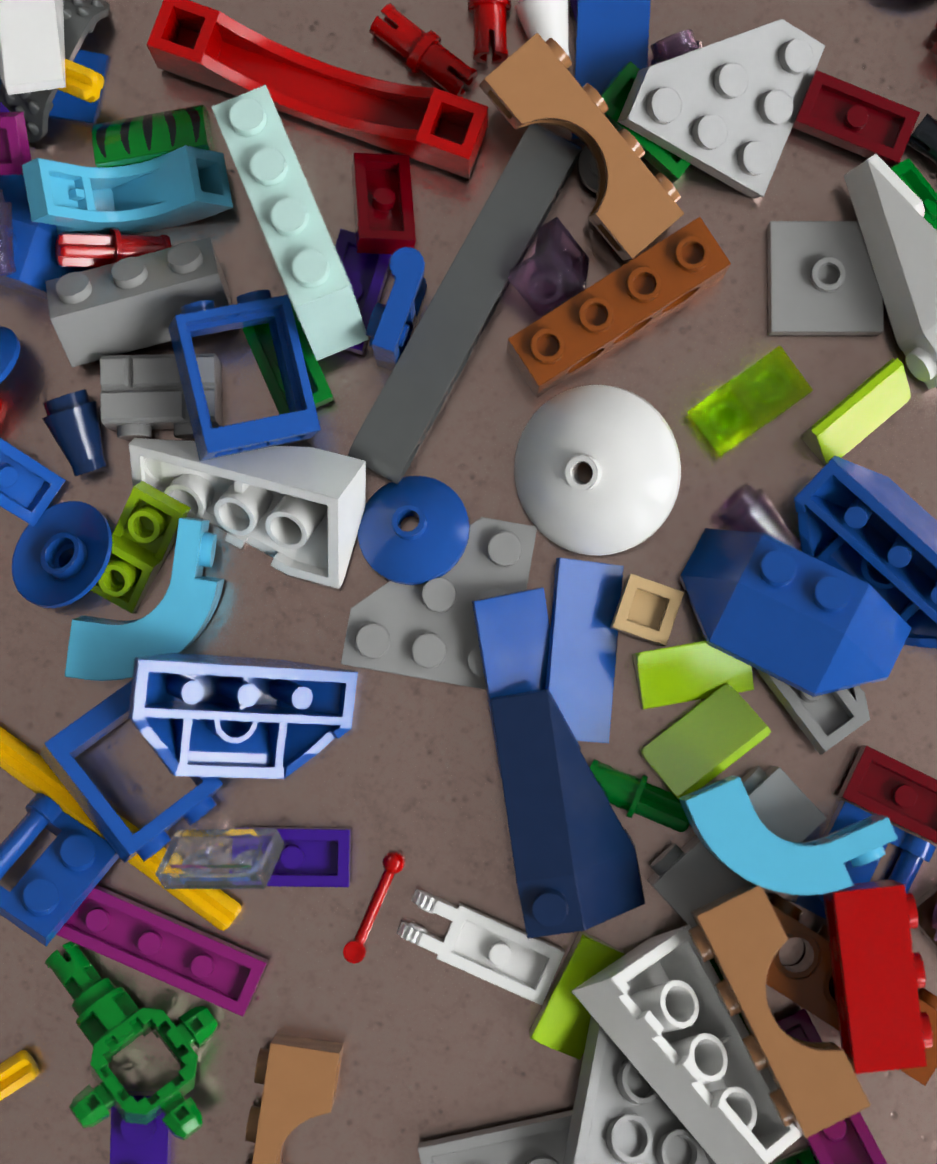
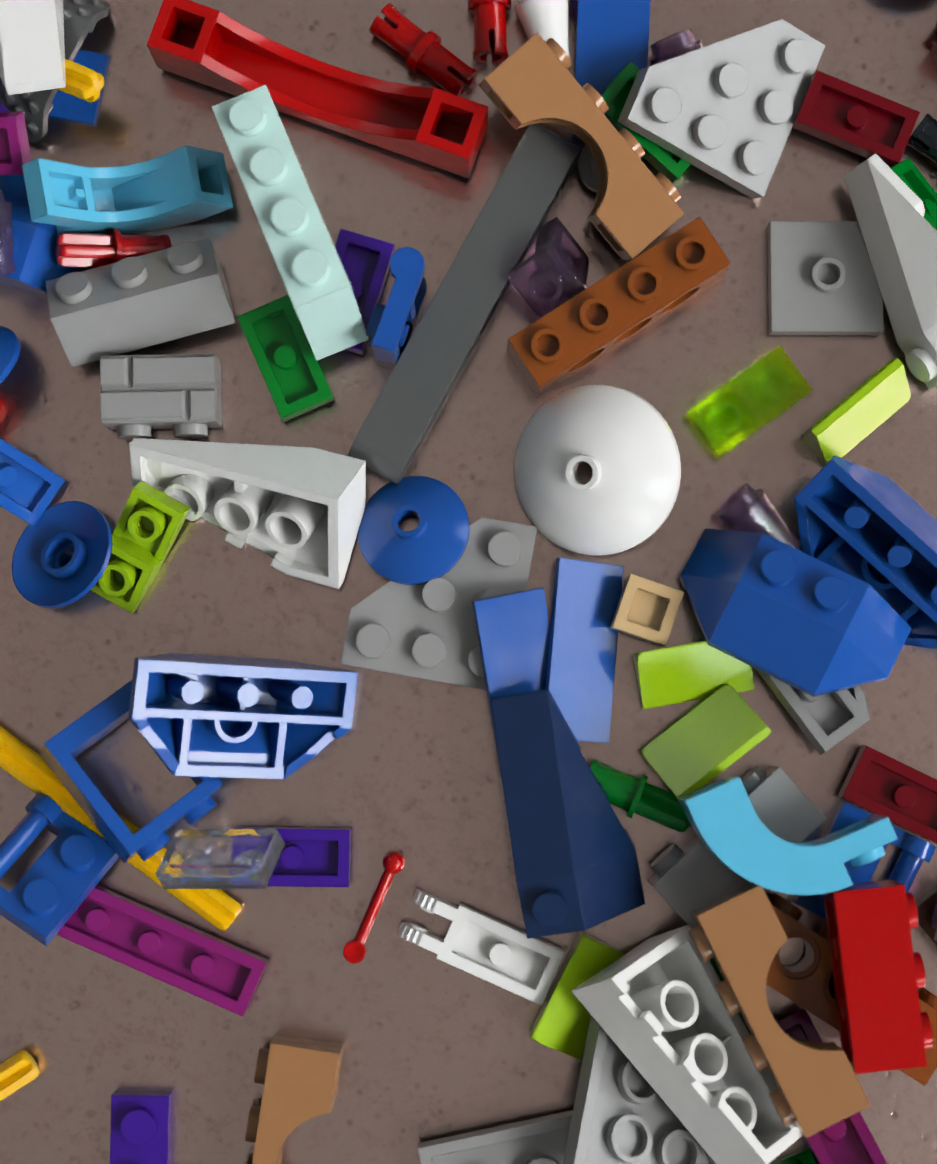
dark blue cone [42,389,107,477] -> none
green piece [45,941,218,1141] -> none
medium azure arch [64,517,224,681] -> none
green brick [92,105,214,167] -> none
blue window [168,290,321,461] -> none
dark red plate [352,153,416,254] -> none

